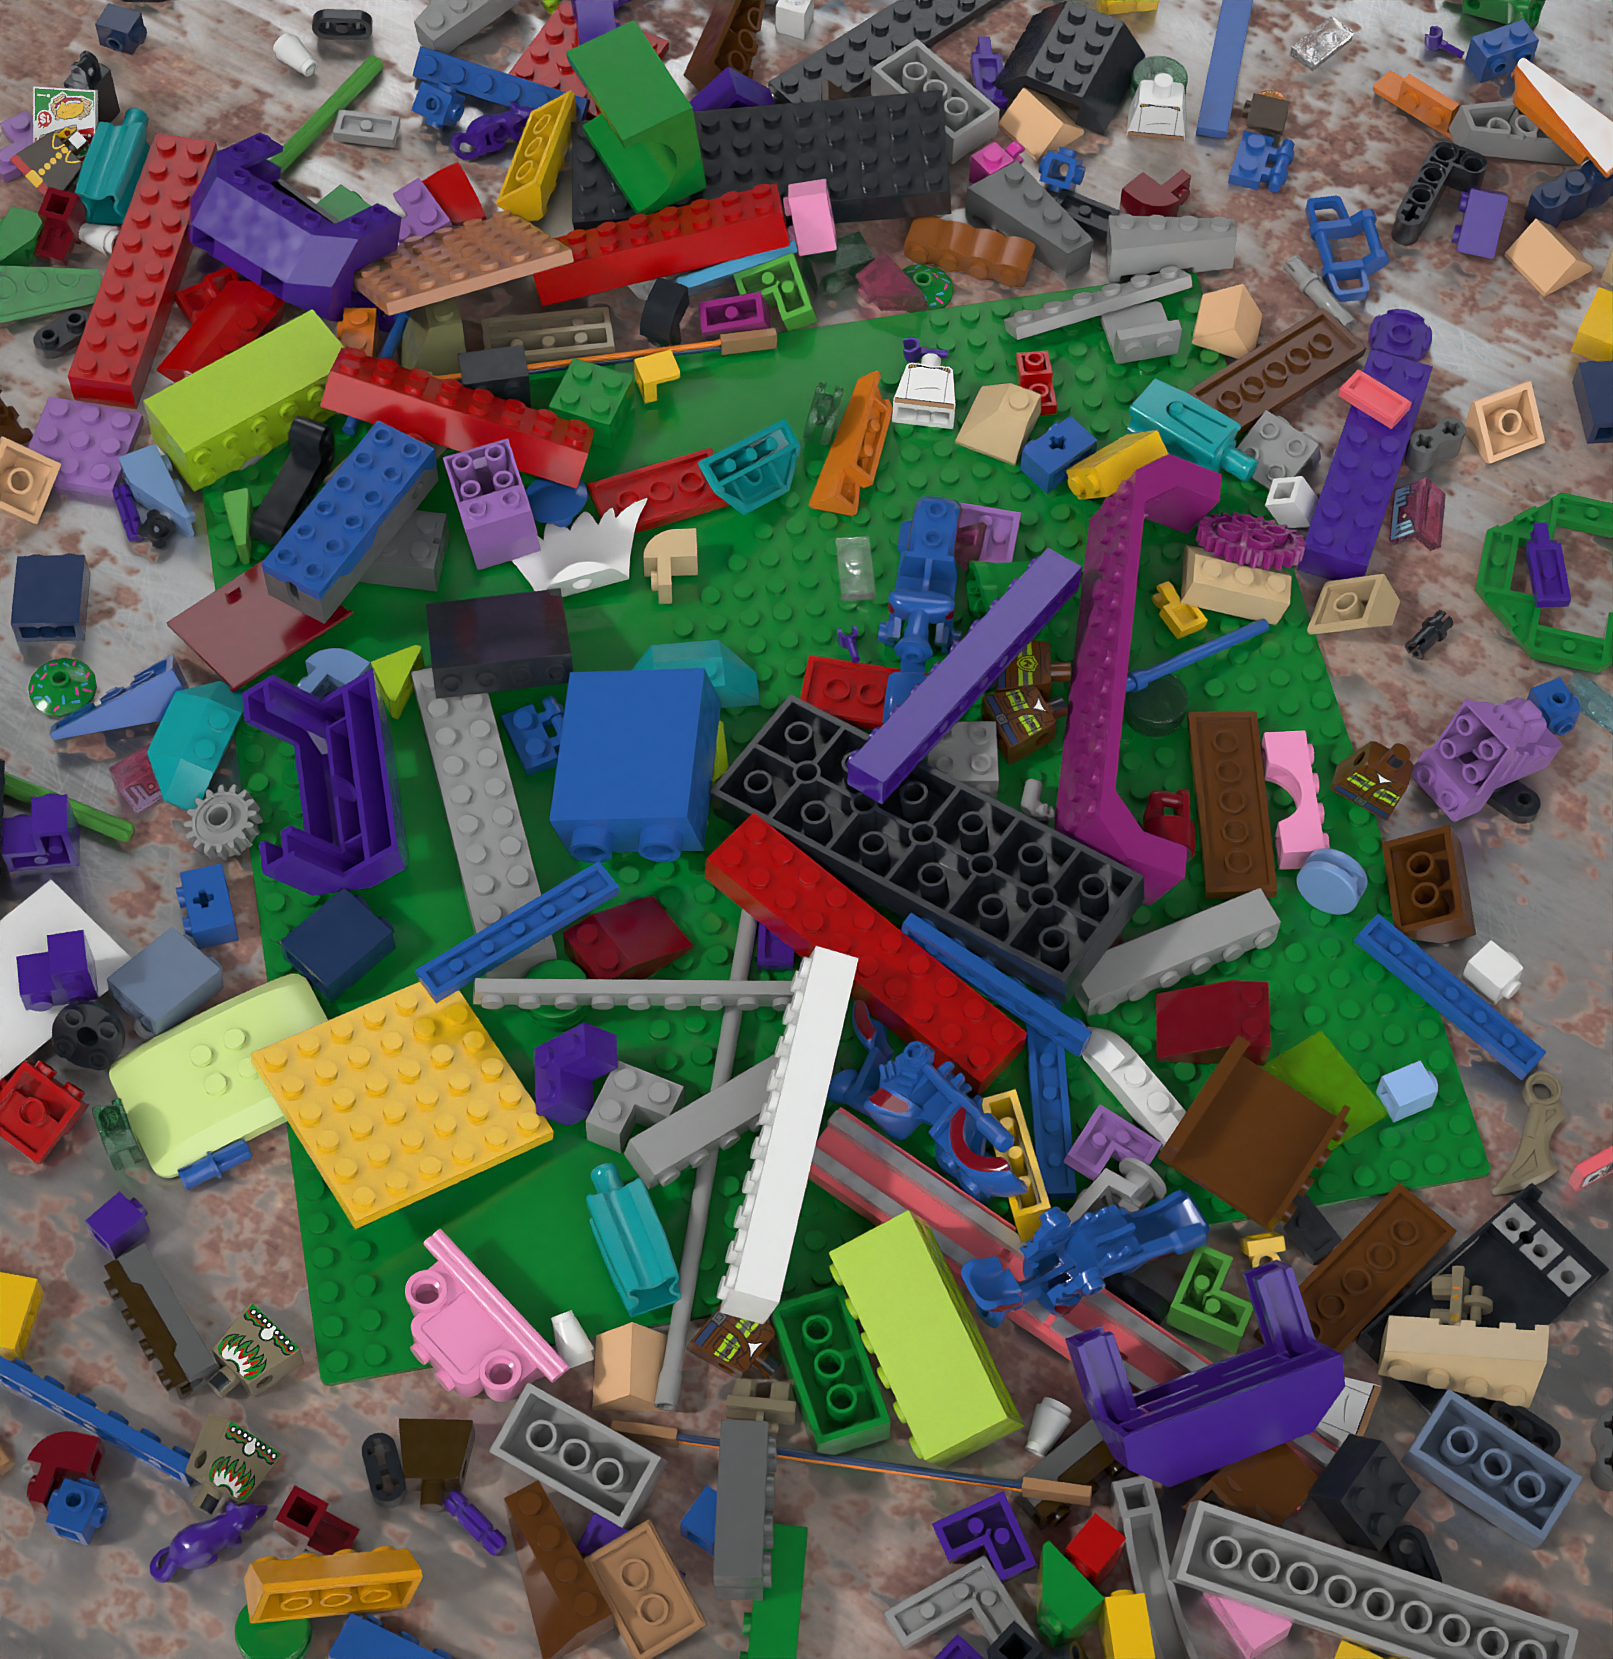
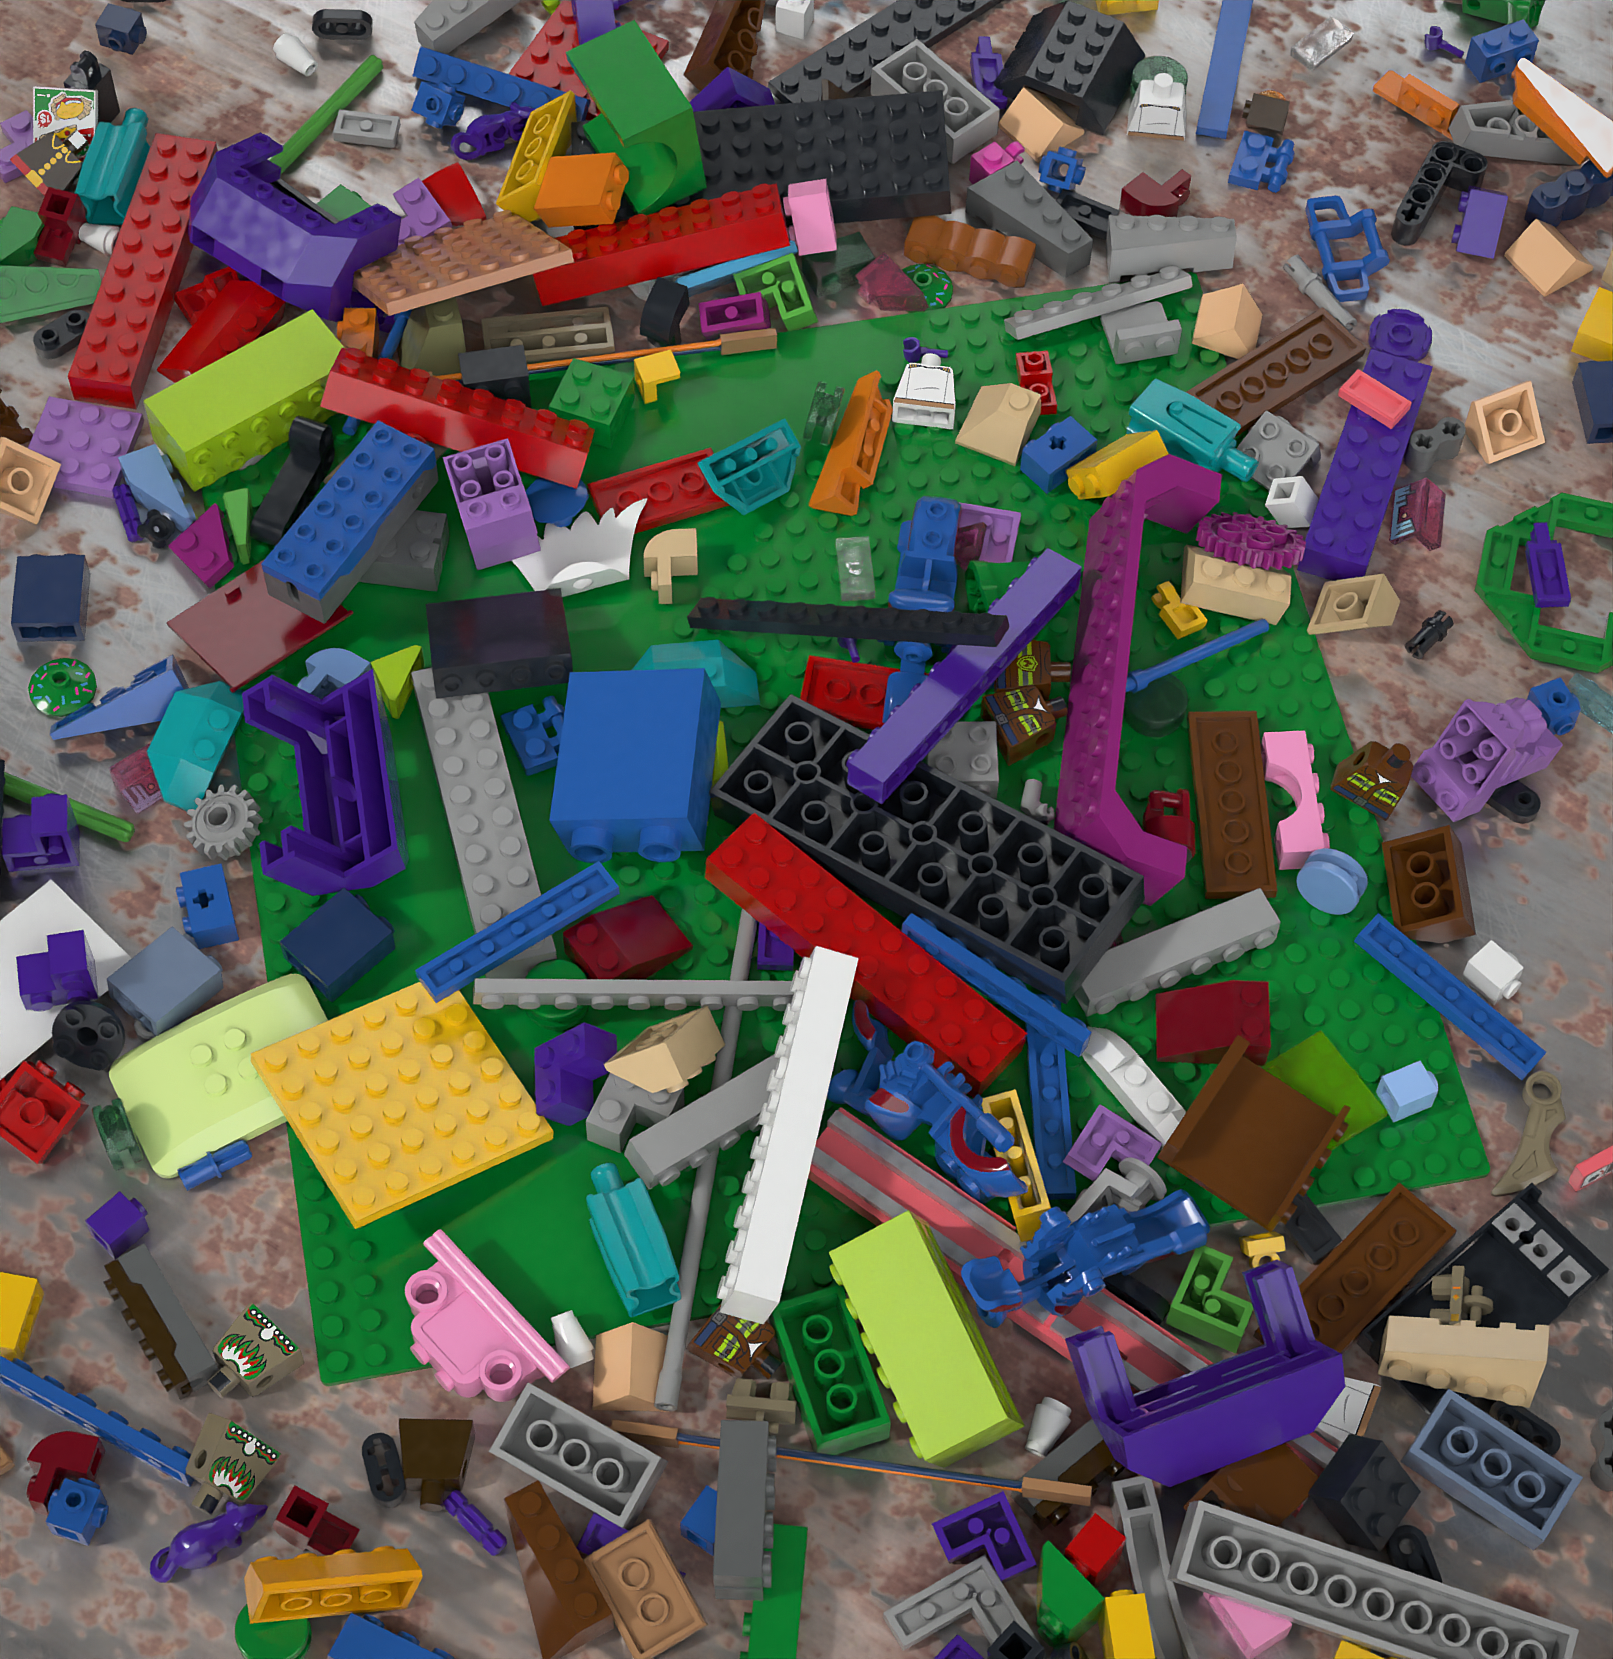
none -> magenta wing [168,503,235,589]
none -> orange brick [534,152,629,228]
none -> tan slope [604,1006,725,1093]
none -> black plate [687,597,1010,647]

